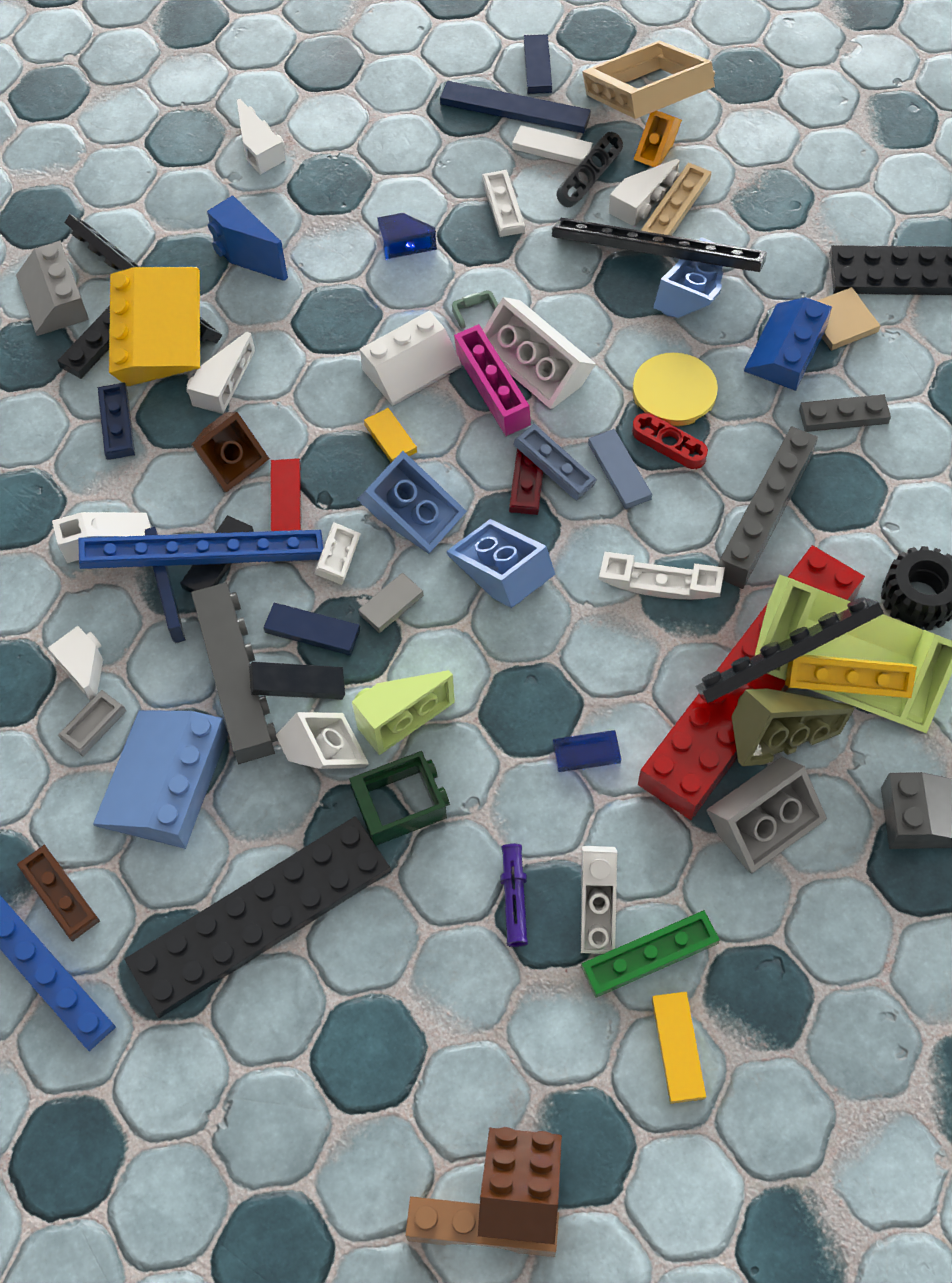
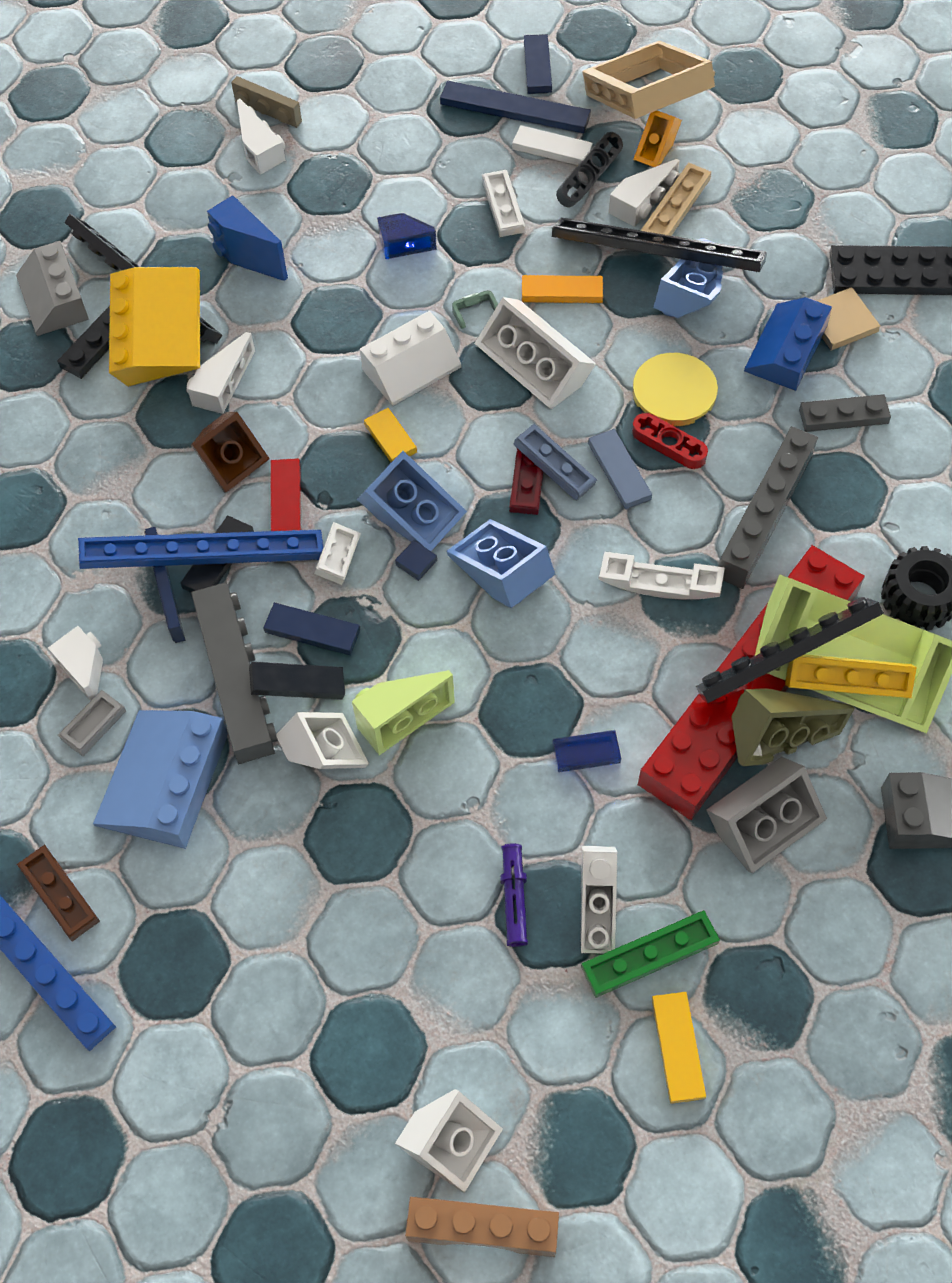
white slope [52,512,151,563] -> none
dark blue tile [97,382,135,460] -> none
black plate [124,816,391,1018] -> none
dark green window [349,751,450,846] -> none
light grey tile [358,572,424,633] -> none
dark pink brick [454,324,531,436] -> none
reddish brown brick [478,1127,562,1245] -> none
none -> dark tan plate [231,76,302,128]
none -> dark blue tile [395,540,437,581]
none -> white slope [395,1089,503,1193]
none -> light orange tile [522,275,603,303]

